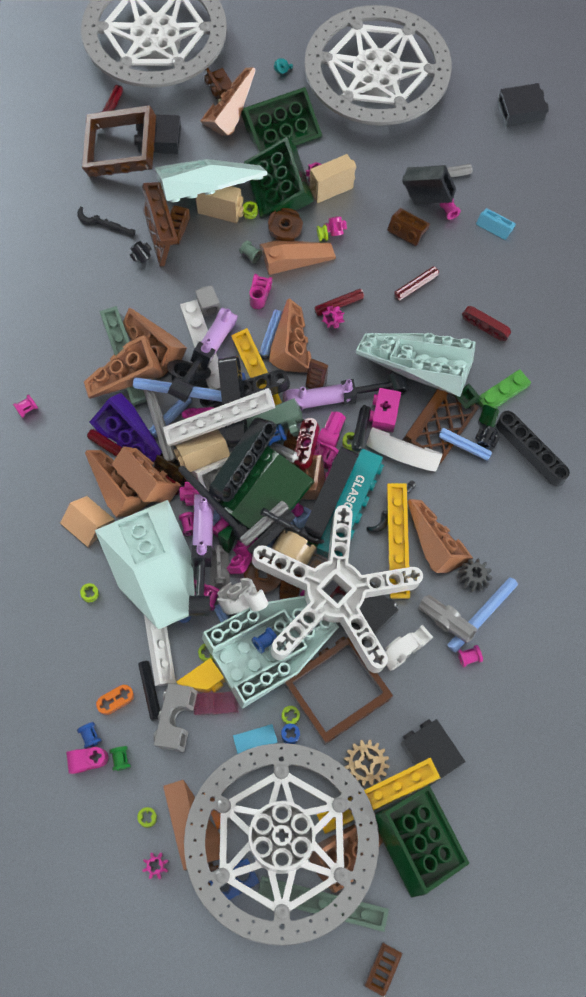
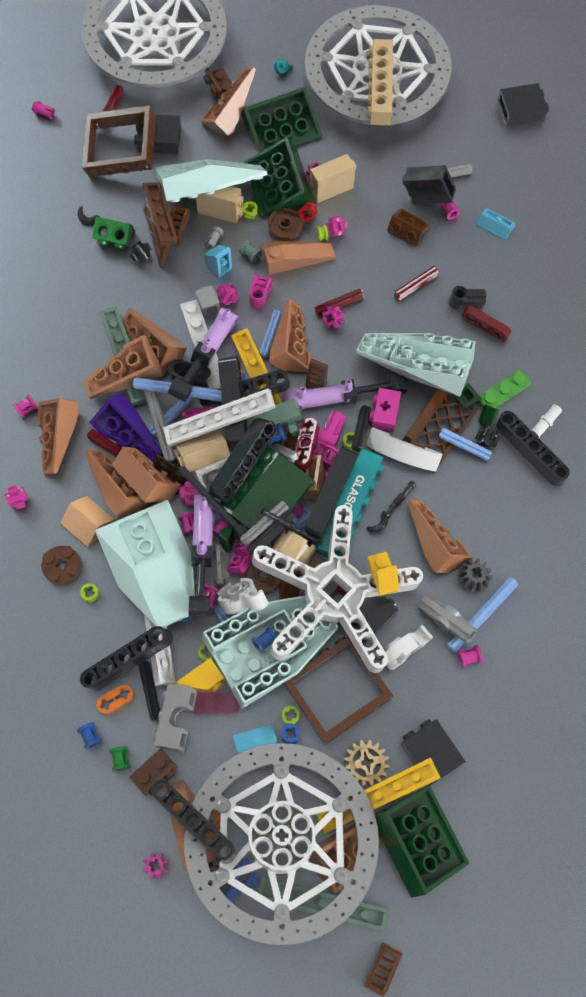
dark pink piece [66,747,109,774] -> none
lime bush [137,807,157,828] -> none
yellow plate [387,483,410,599] -> none
none -> dark pink gear [4,484,29,510]
none -> dark pink pin [32,101,55,119]
none -> nougat wedge [37,398,79,475]
none -> reddish brown plate [41,546,82,585]
none -> black beam [80,626,173,690]
none -> green brick [92,217,134,249]
none -> reddish brown bracket [129,748,178,797]
none -> black beam [151,780,236,864]
none -> light grey pin [204,226,223,249]
none -> medium azure slope [204,245,232,278]
none -> dark pink gear [216,282,239,305]
none -> red bush [299,202,318,222]
none -> tan brick [367,39,393,125]
none -> yellow slope [367,552,399,596]
none -> black piece [448,286,486,309]
none -> white pin [531,404,562,438]

